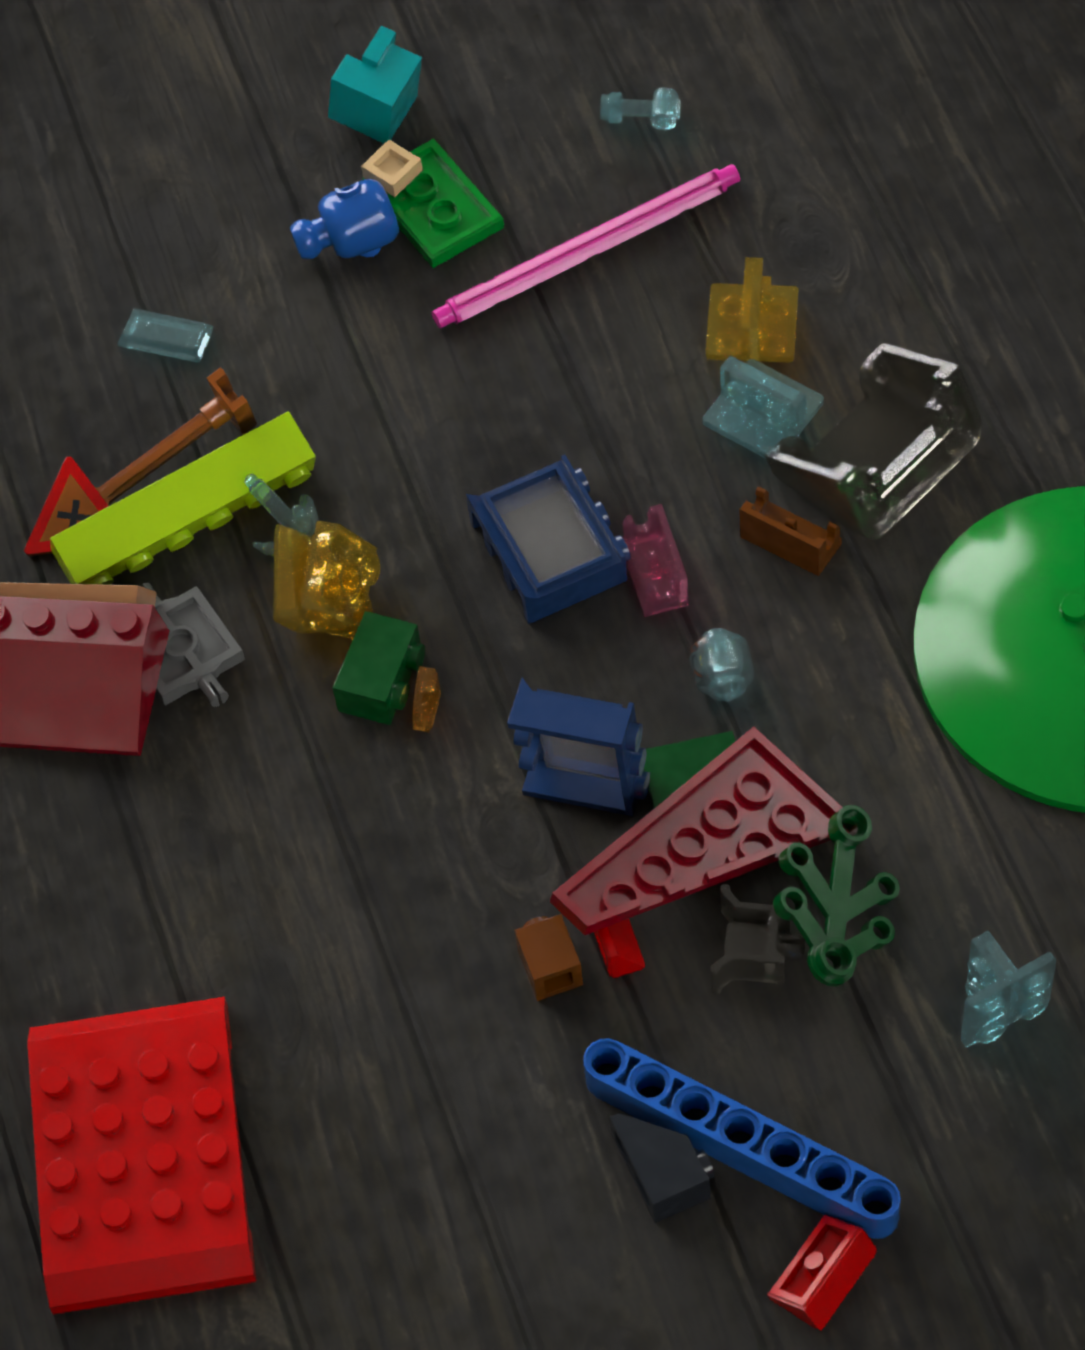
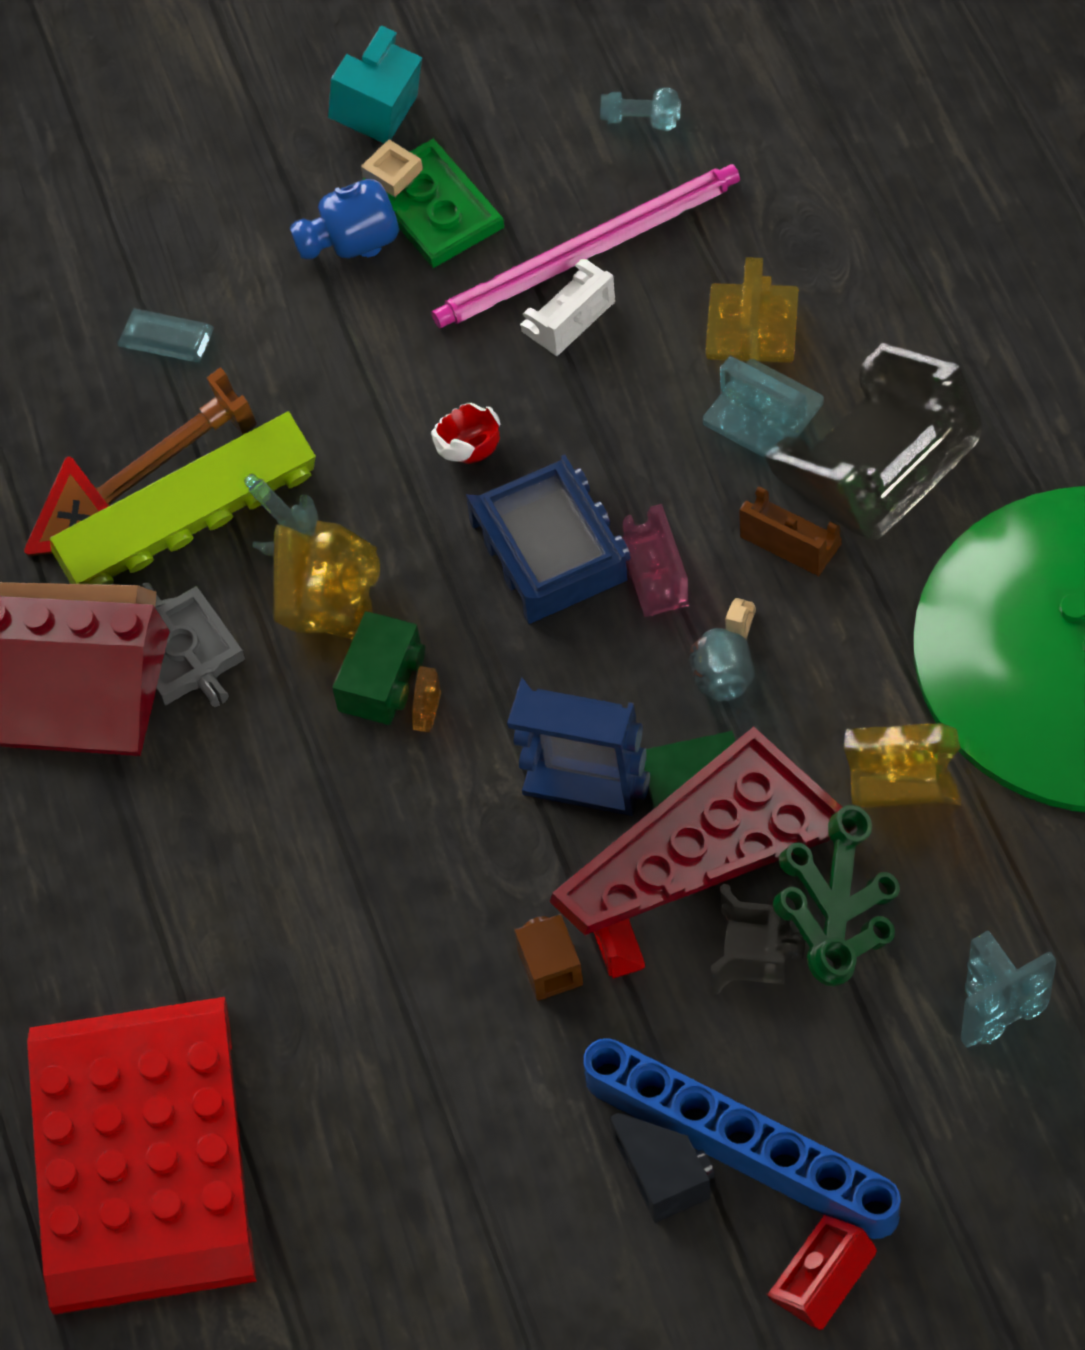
none -> red hair [431,403,501,464]
none -> white hinge [521,259,615,356]
none -> tan tile [725,598,756,647]
none -> clear yellow piece [844,724,962,809]

